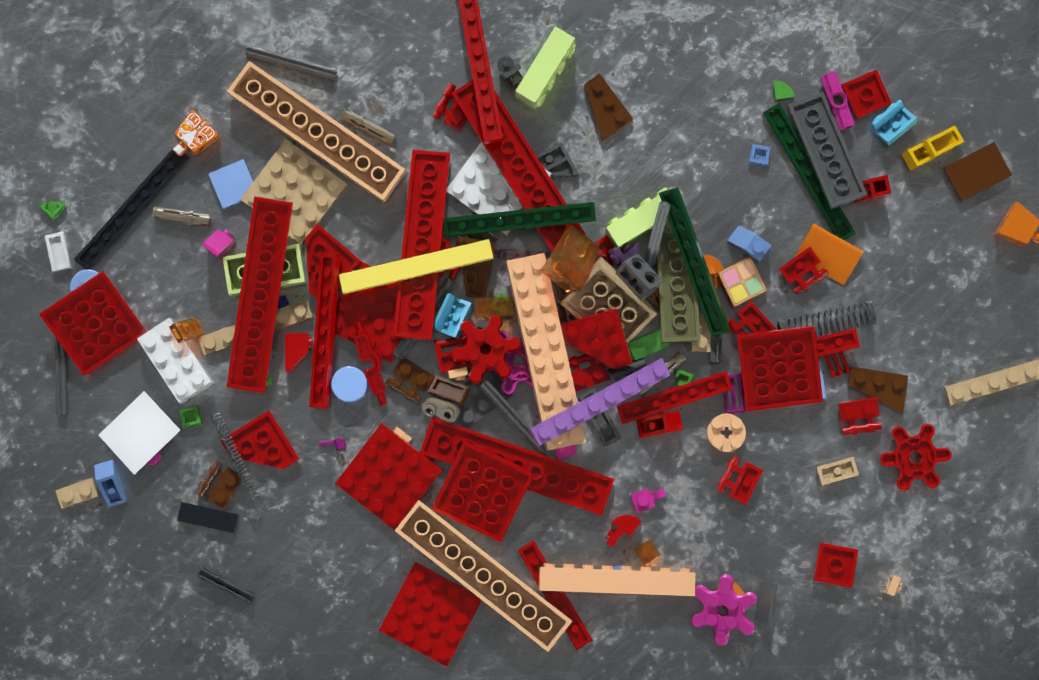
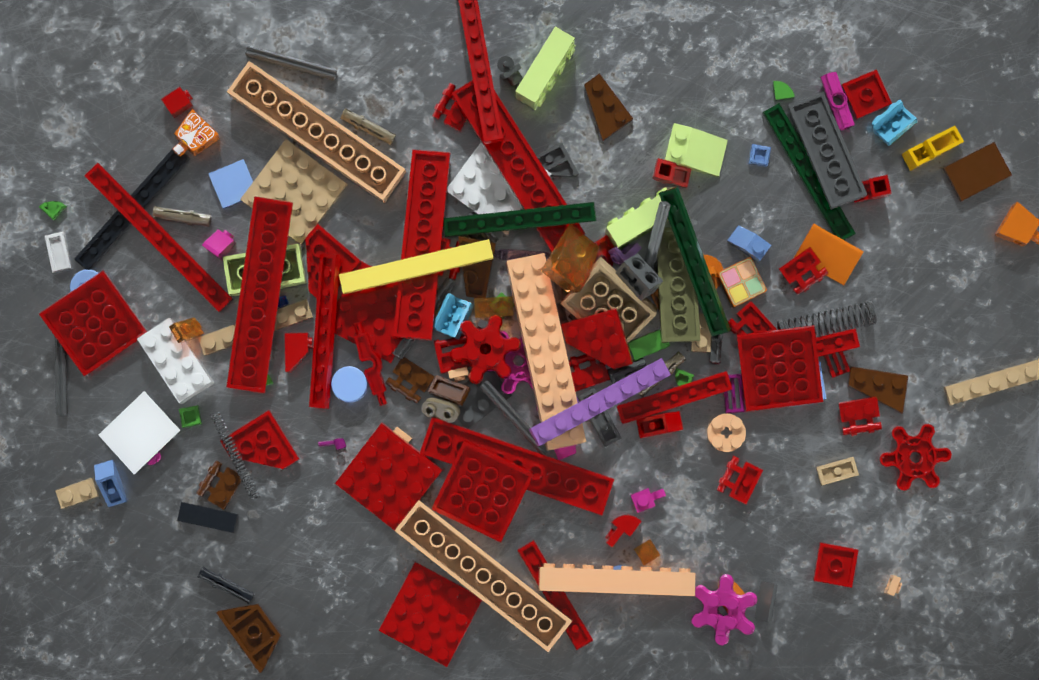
none -> red plate [84,163,233,312]
none -> red brick [161,87,193,118]
none -> reddish brown wing [216,604,281,673]
none -> red brick [652,158,691,188]
none -> yellowish green slope [664,123,728,177]

